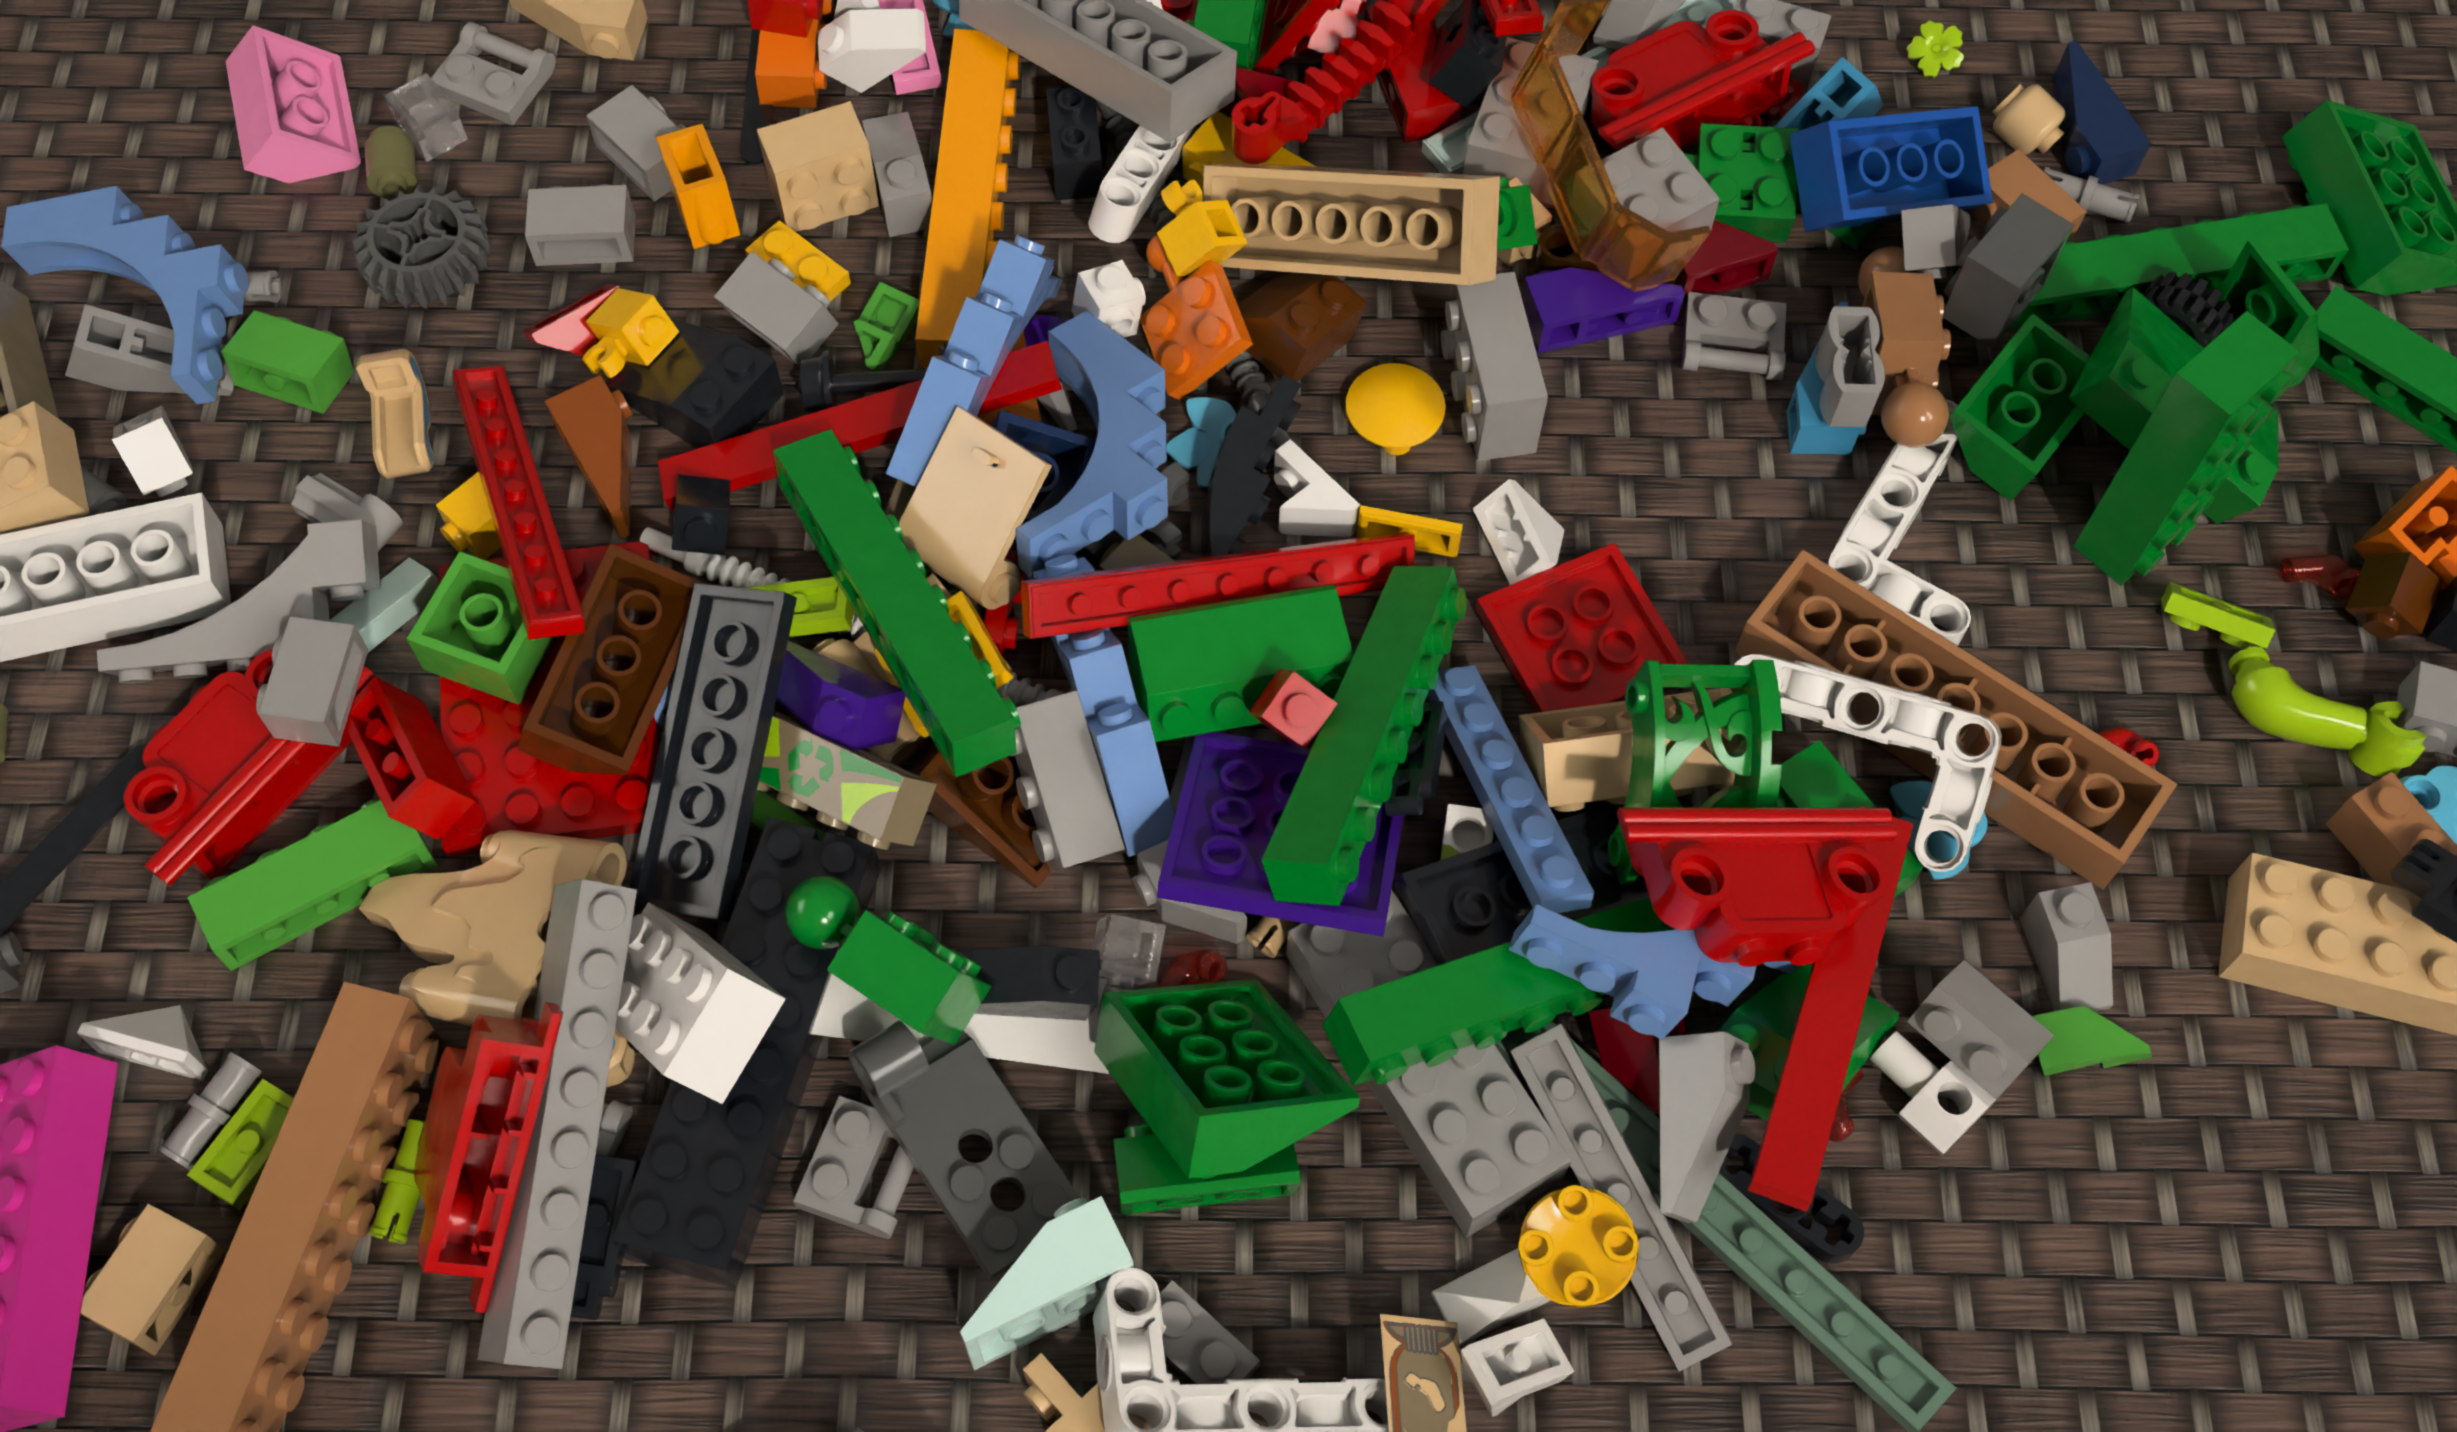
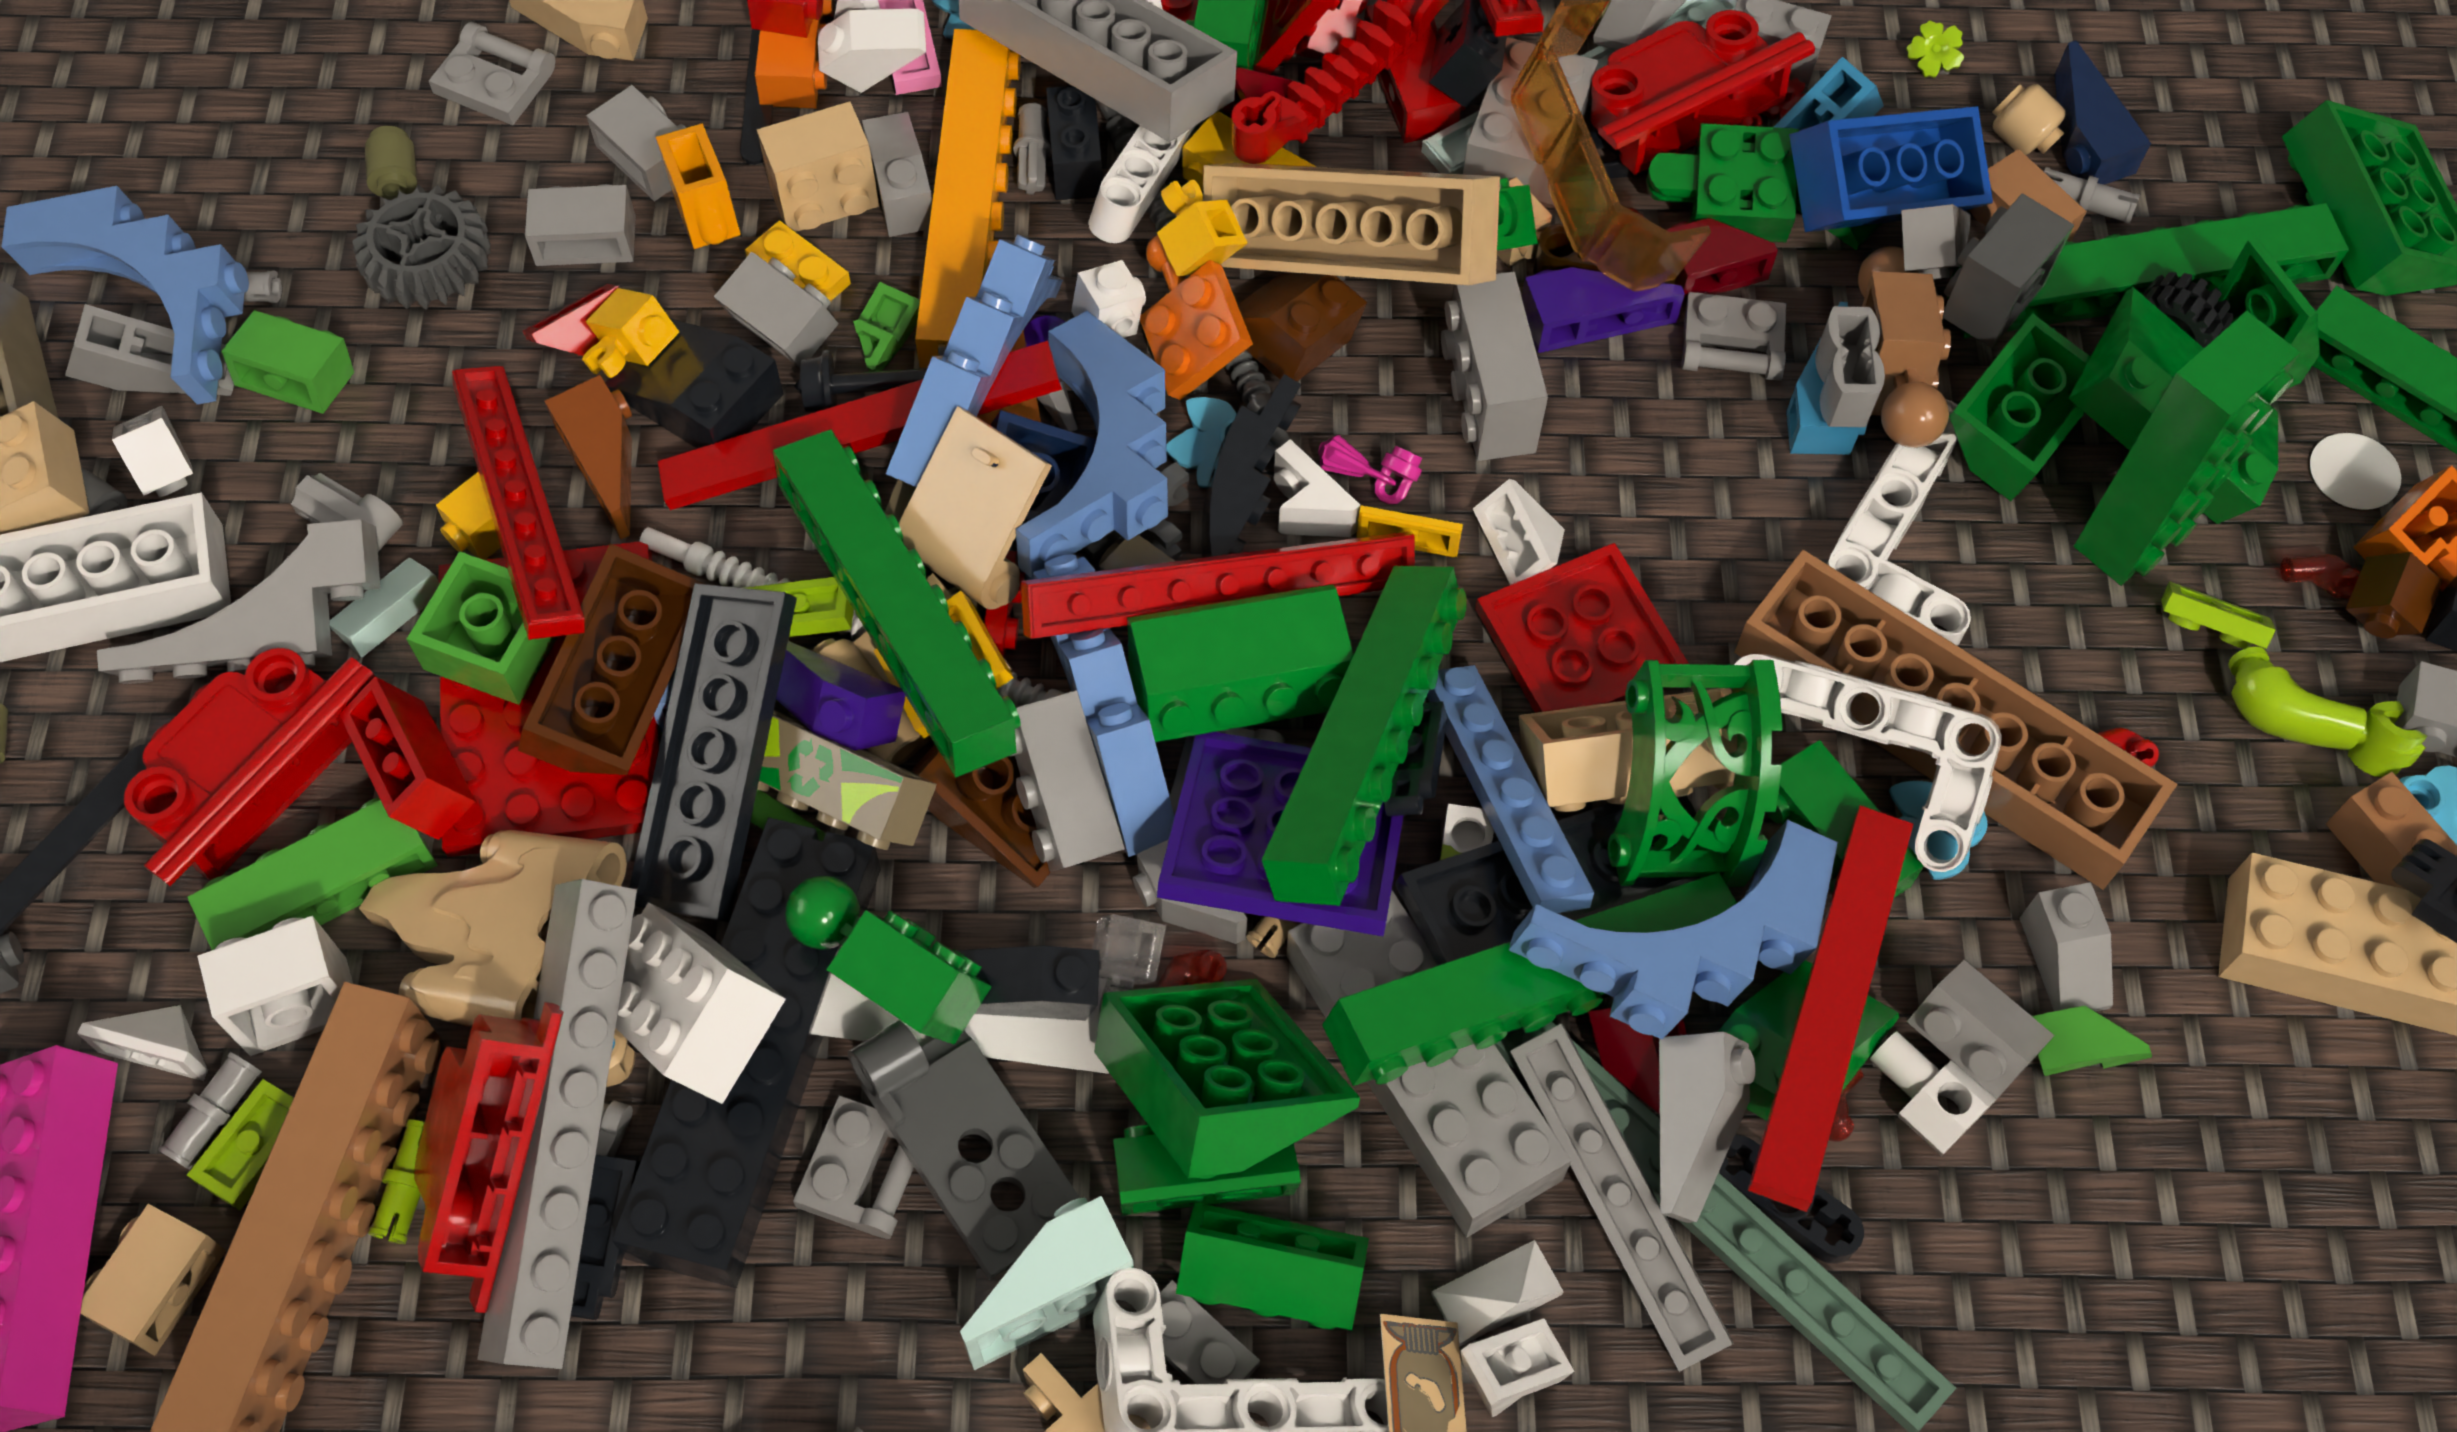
bright pink slope [225,25,361,183] -> none
light grey brick [256,616,369,747] -> none
tan animal [356,349,434,479] -> none
clear brick [385,73,468,162] -> none
black brick [671,474,730,555] -> none
brick [1248,668,1338,749] -> none
yellow dish [1345,363,1446,456] -> none
yellow dish [1519,1185,1639,1308] -> none
light grey brick [1574,127,1720,276] -> none
red brick [1616,808,1897,967] -> none
none -> white brick [197,915,353,1056]
none -> light grey axle [1013,103,1051,195]
none -> green brick [1176,1202,1369,1330]
none -> dark pink piece [1318,435,1422,504]
none -> white sticker [2310,433,2401,510]

